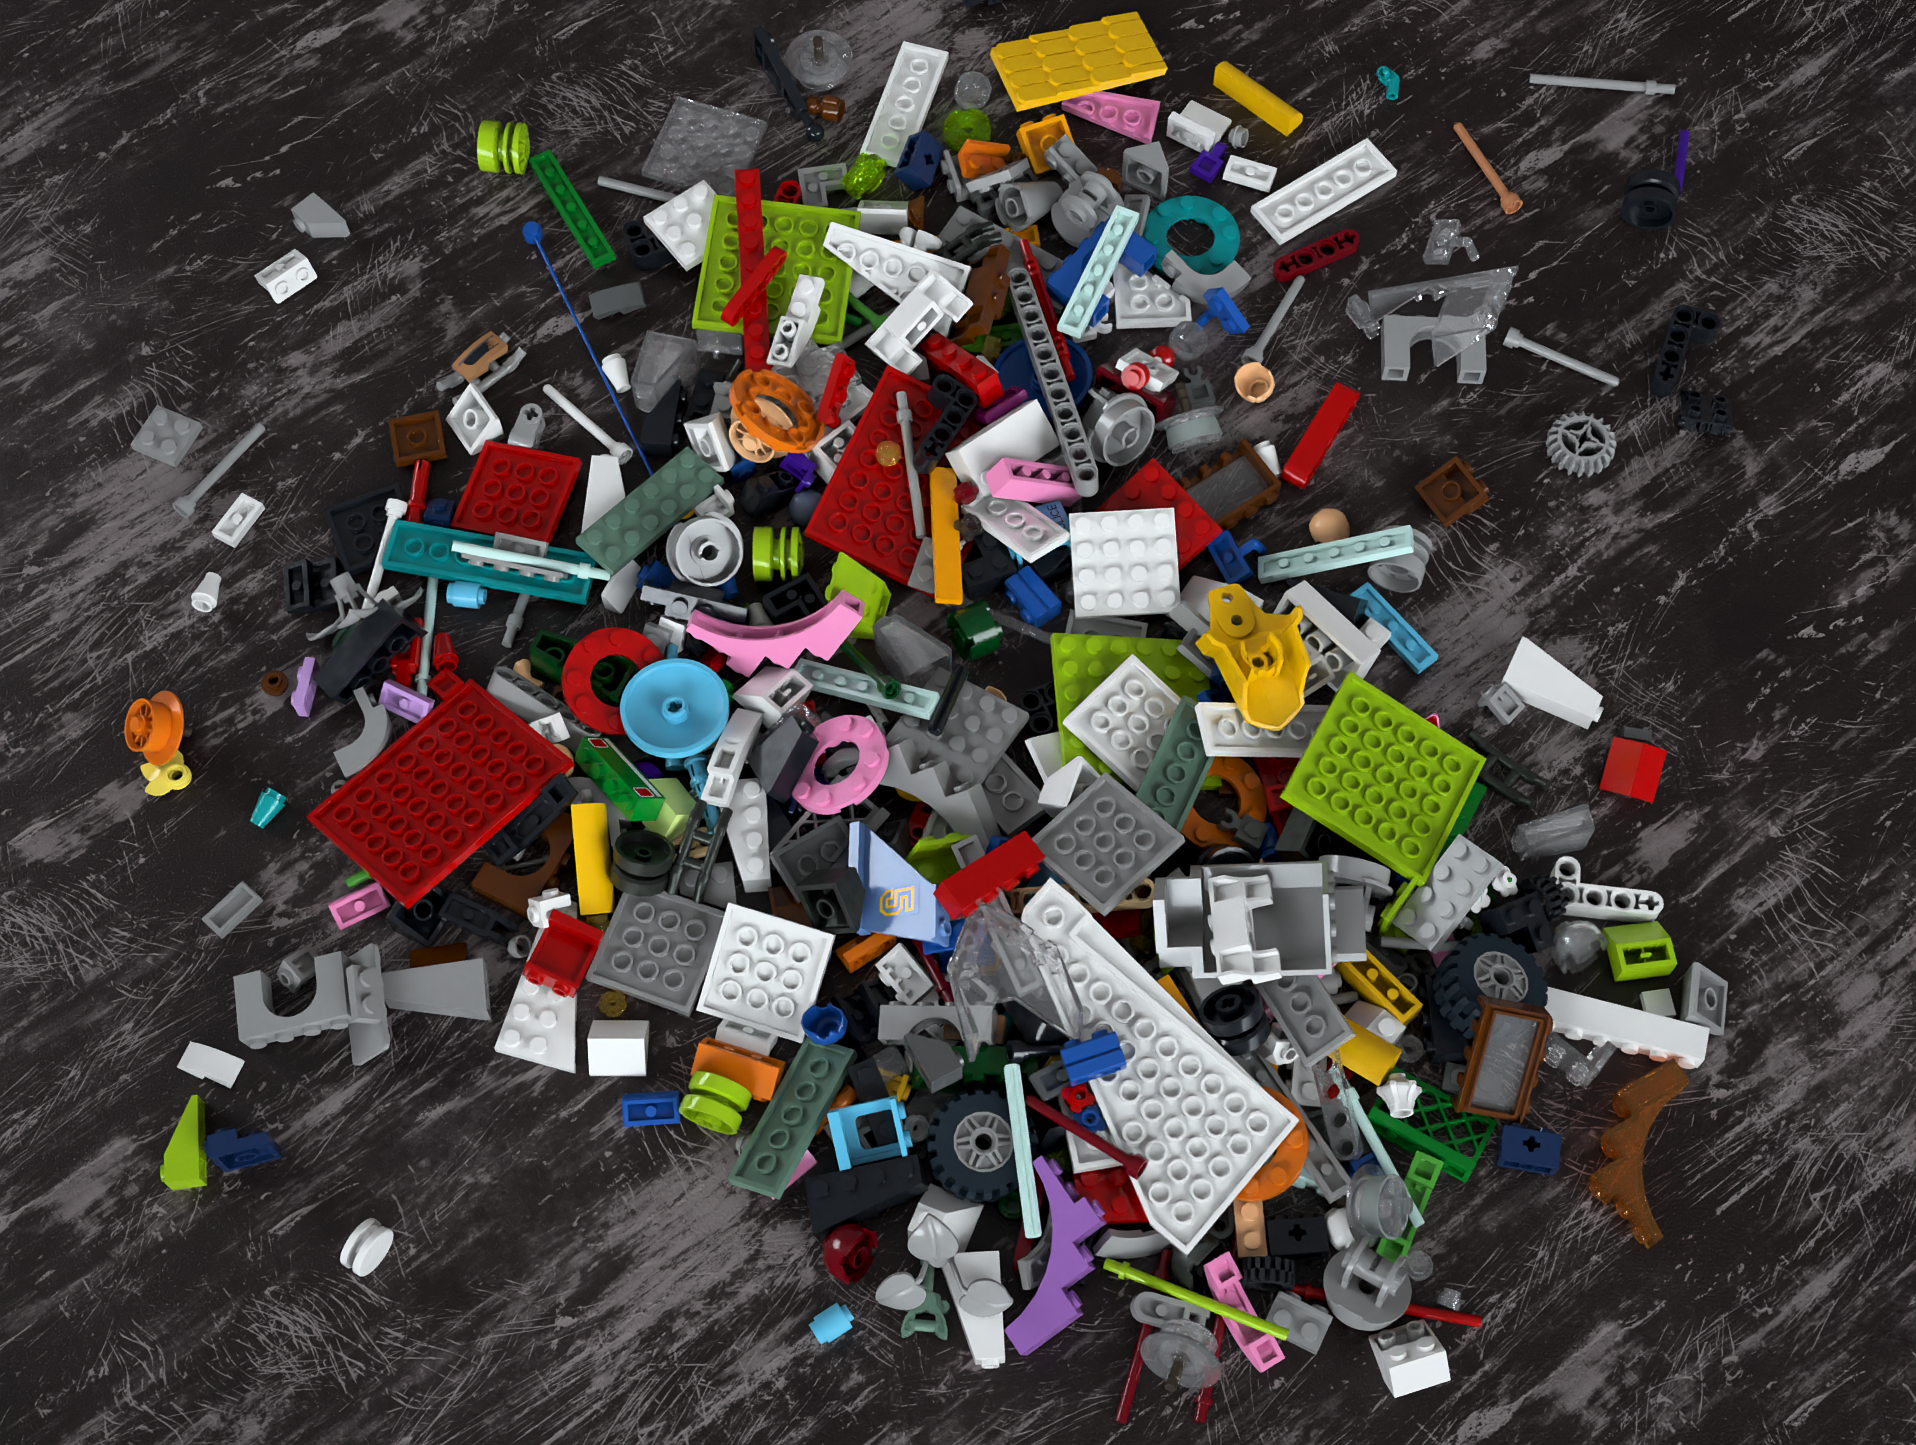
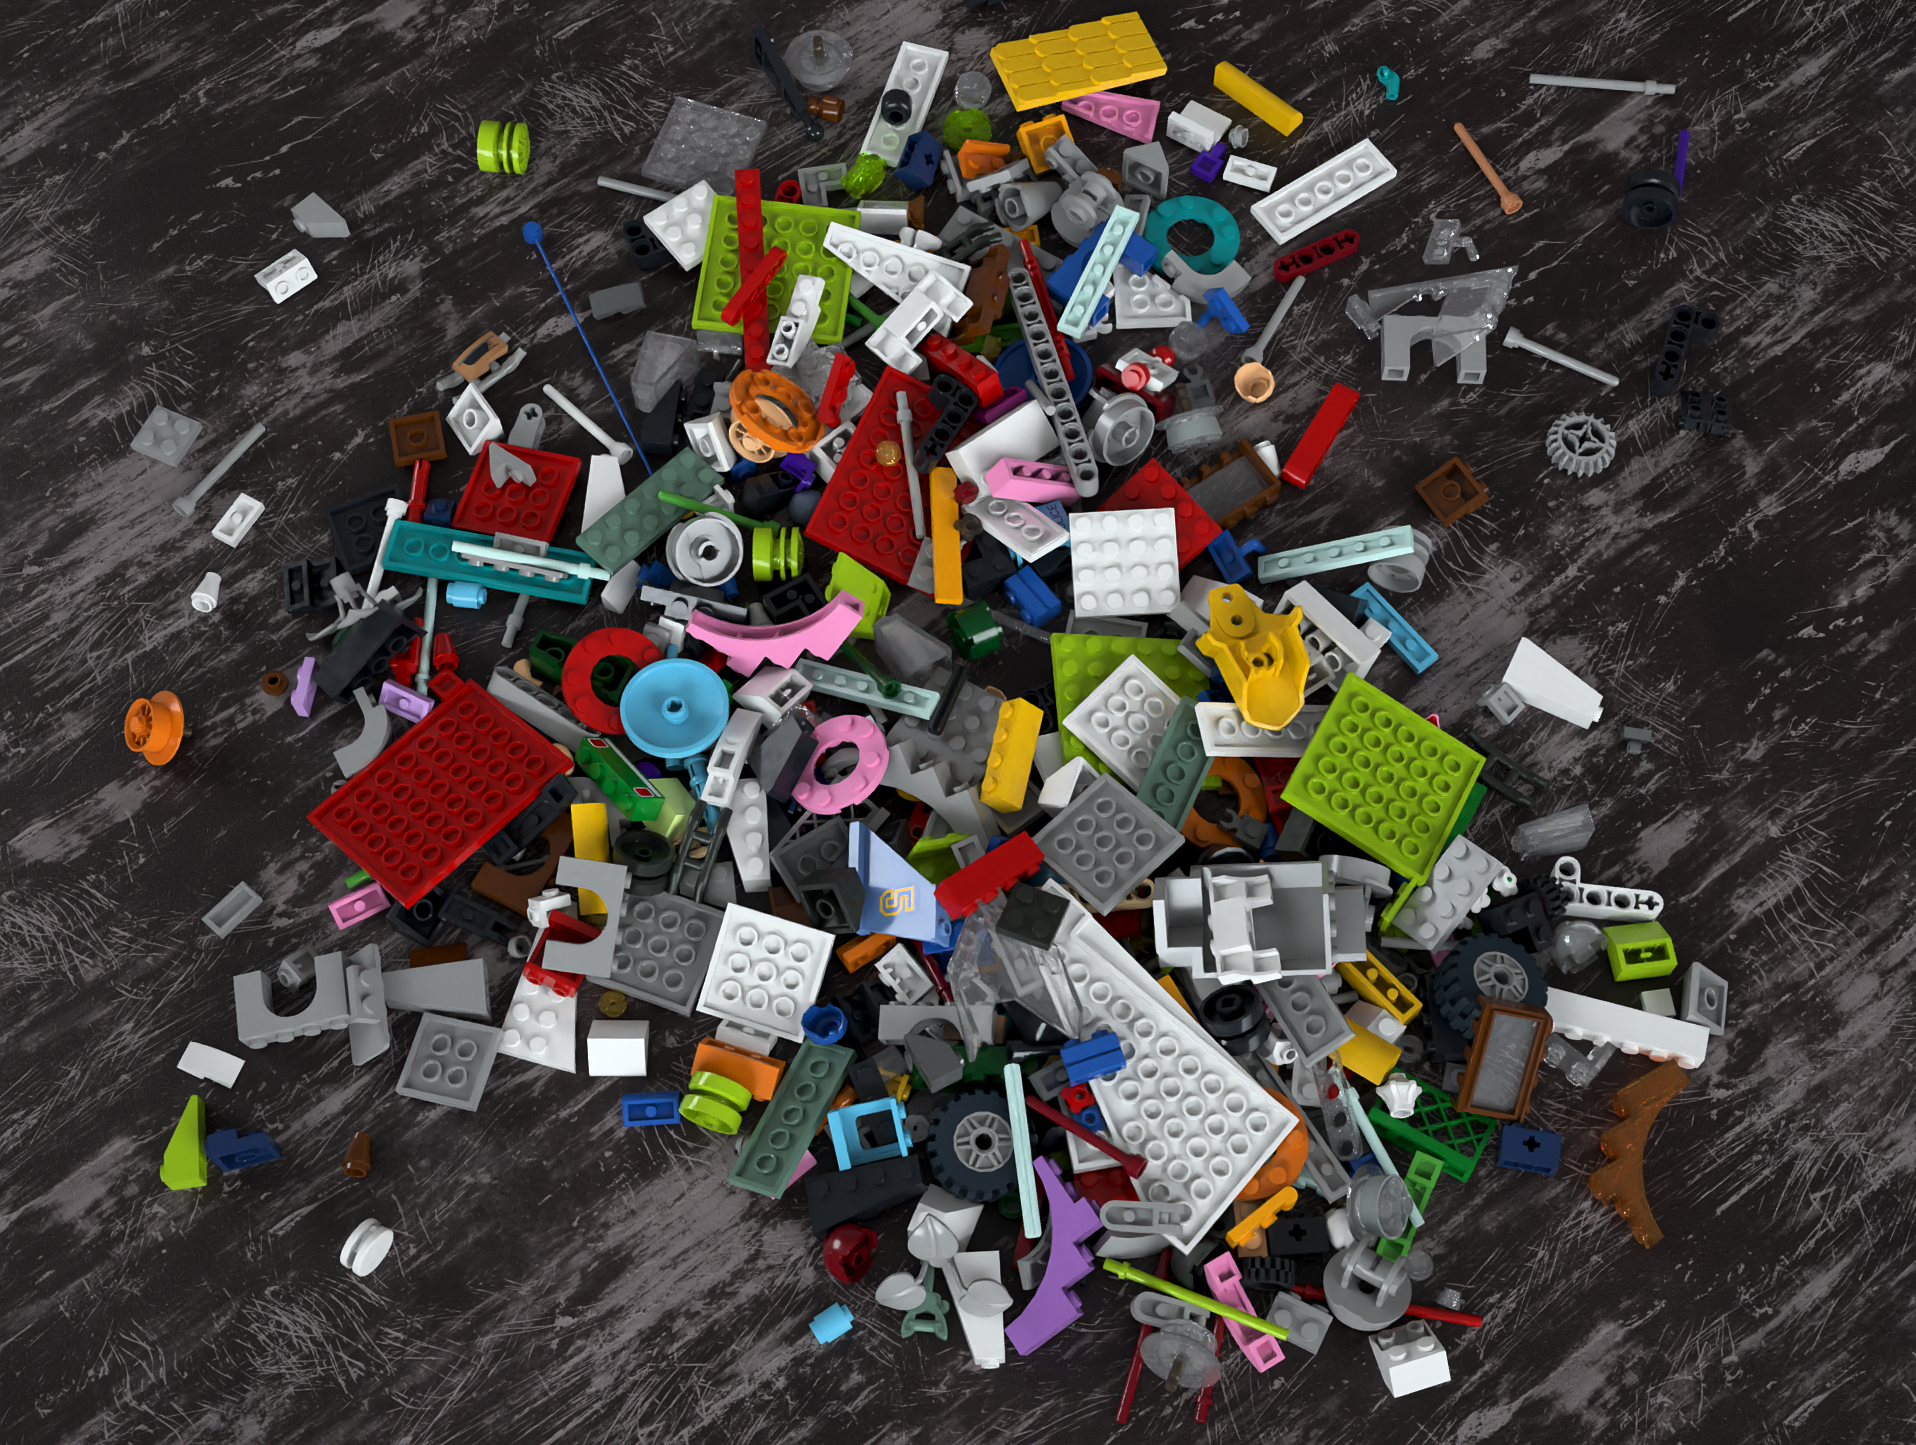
light yellow plate [140,750,192,796] -> none
teal cone [249,787,286,829] -> none
green plate [528,149,616,270] -> none
white slope [528,712,570,744] -> none
white cone [602,353,631,393] -> none
light nougat hair [1309,509,1350,543] -> none
red slope [1599,736,1667,803] -> none
none -> reddish brown cone [341,1132,370,1177]
none -> light grey plate [395,1012,504,1112]
none -> light grey slope [489,442,537,489]
none -> light grey arch [542,856,632,978]
none -> bright green piece [658,490,780,539]
none -> black head [881,89,913,126]
none -> yellow brick [979,697,1044,814]
none -> pearl dark grey plate [995,881,1070,952]
none -> light grey bar [1025,380,1056,415]
none -> light grey plate [1099,1200,1184,1235]
none -> light orange plate [1225,1186,1298,1249]

